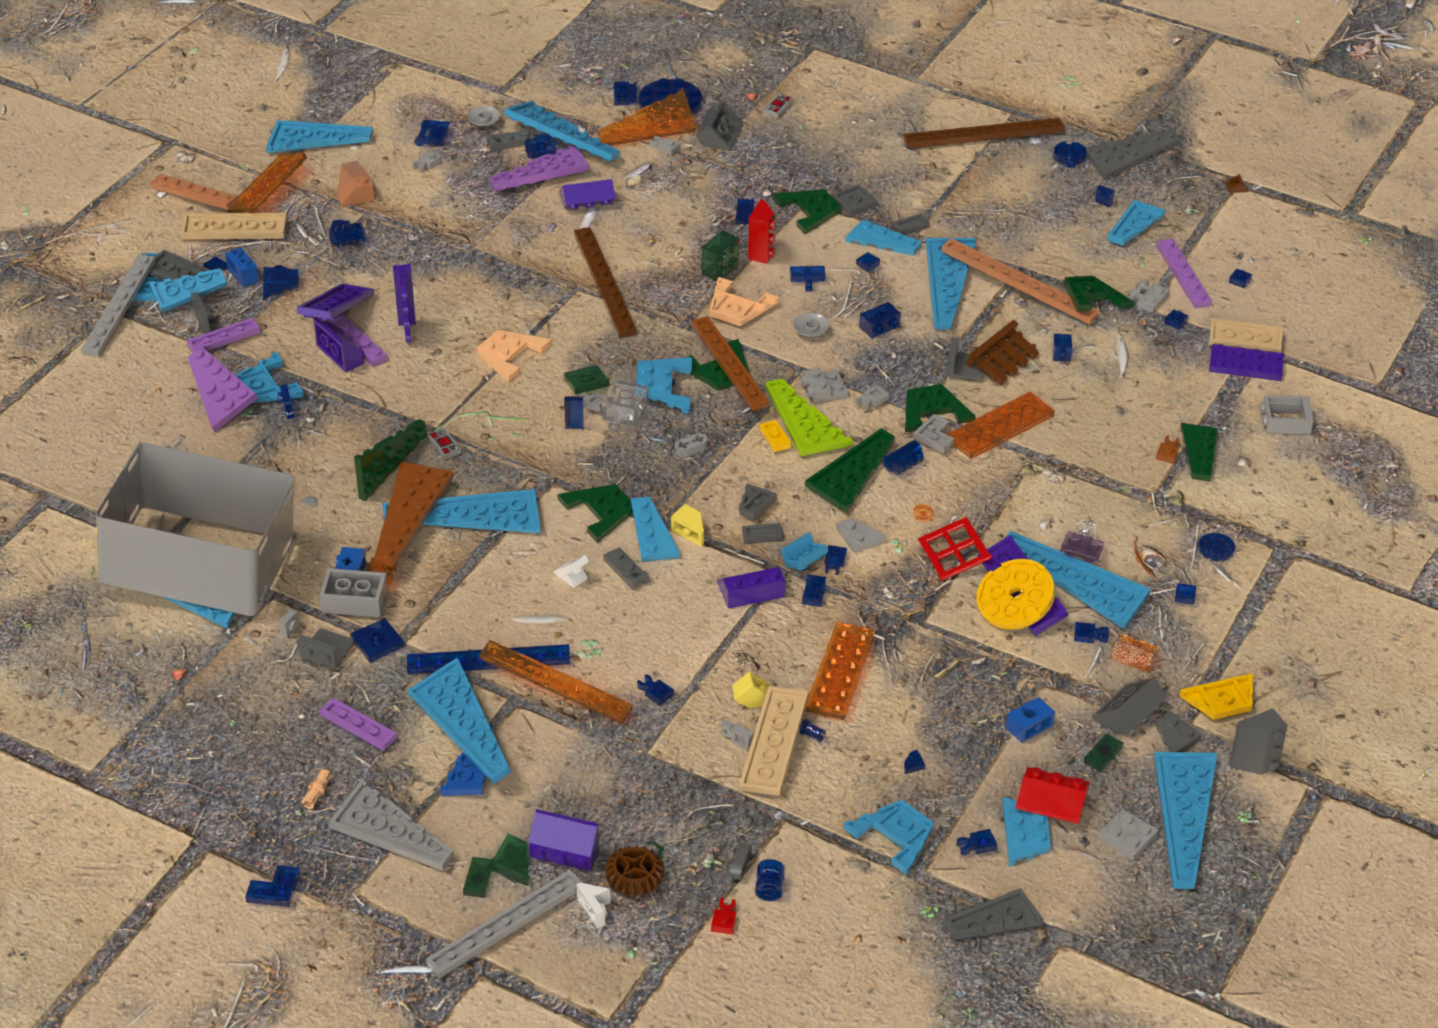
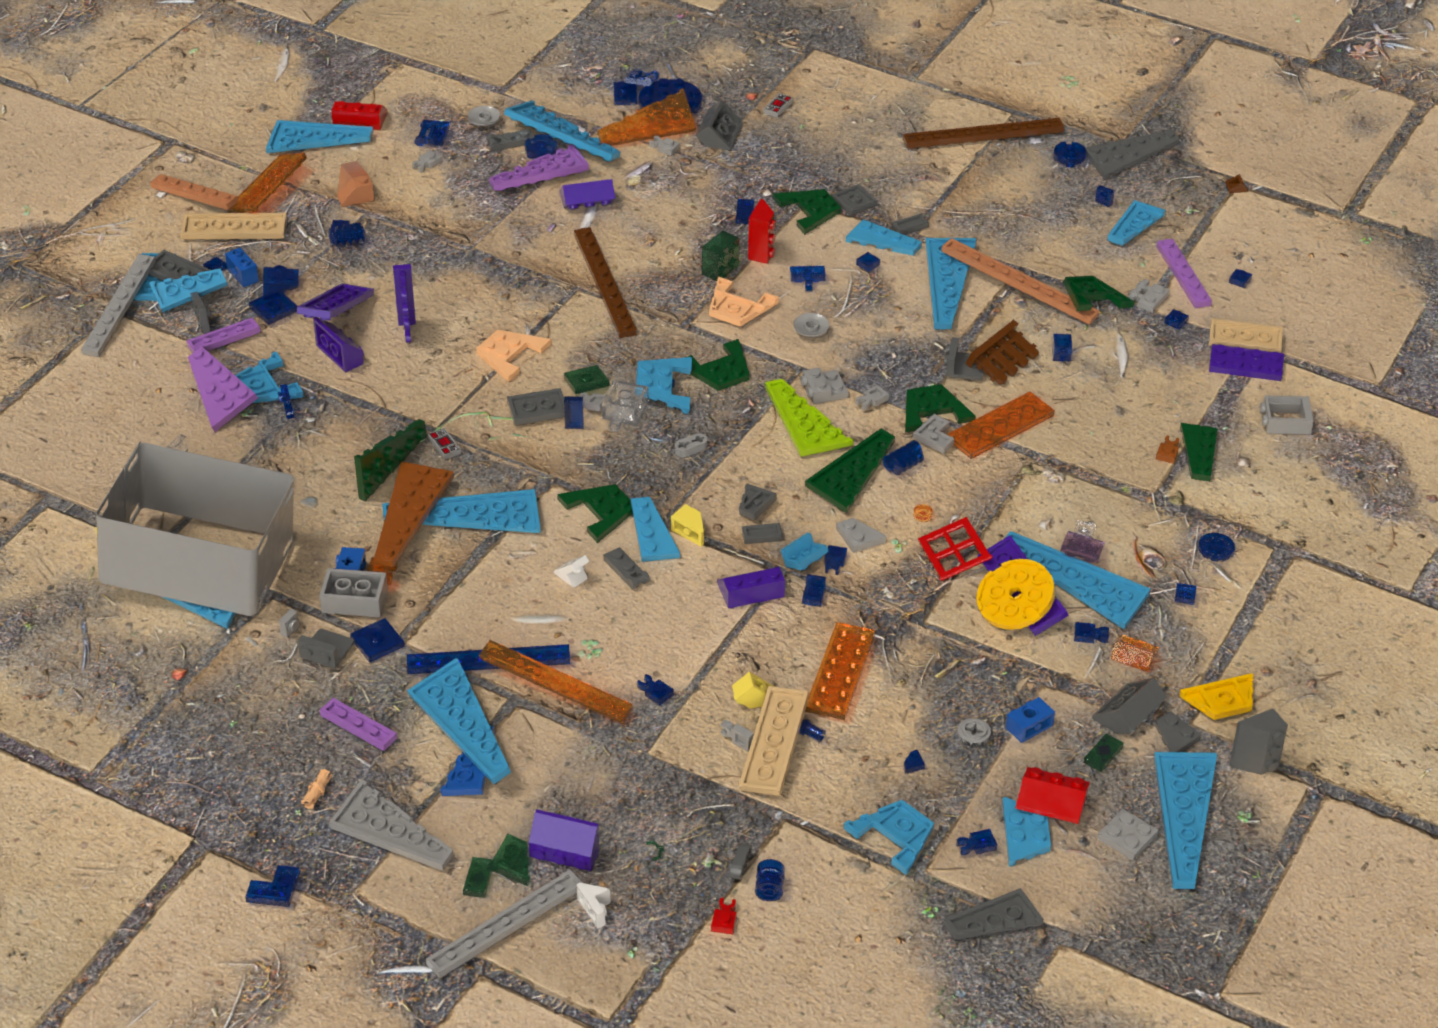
medium lavender plate [318,313,388,367] -> none
reddish brown gear [605,844,664,899] -> none
dark orange plate [692,316,769,411] -> none
yellow plate [759,420,791,452] -> none
clear blue brick [859,302,901,339] -> none
none -> clear blue plate [248,289,297,325]
none -> red slope [331,101,387,130]
none -> dark grey plate [507,388,565,425]
none -> clear blue plate [624,69,659,86]
none -> light grey gear [957,718,991,746]

